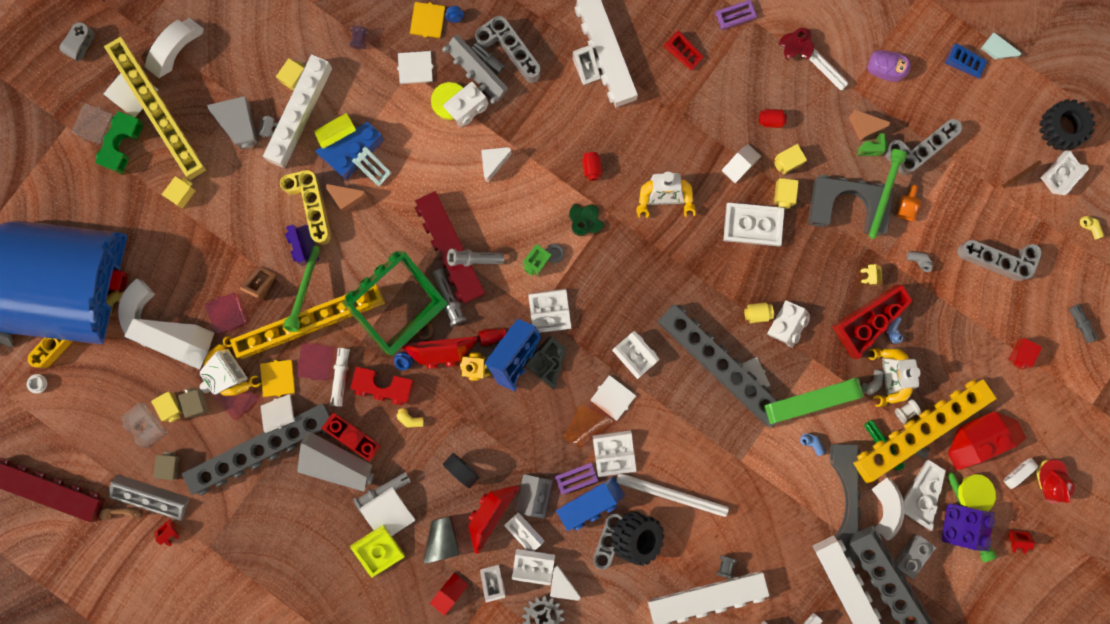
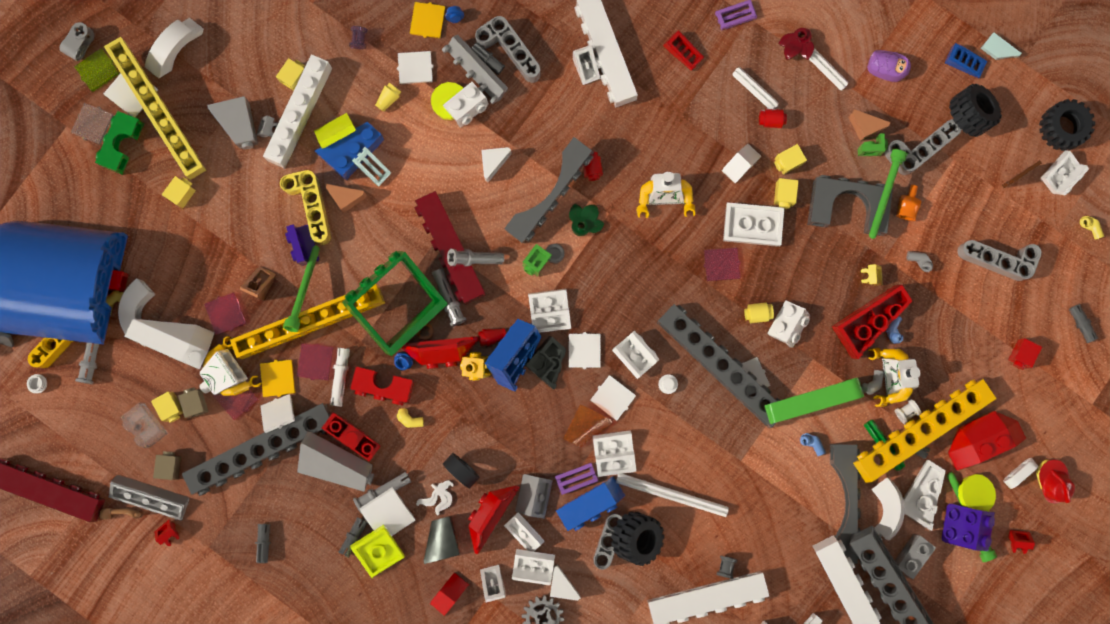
none -> clear neon green piece [74,48,120,92]
none -> light grey pin [75,343,99,384]
none -> dark grey axle [255,524,271,563]
none -> dark grey pin [338,517,368,558]
none -> light yellow cone [375,83,401,112]
none -> white piece [416,480,454,515]
none -> dark grey arch [504,137,594,243]
none -> white piece [569,332,600,369]
none -> white plate [658,375,678,394]
none -> clear pink piece [703,248,741,281]
none -> white axle [733,67,779,109]
none -> black tyre [949,84,1002,137]

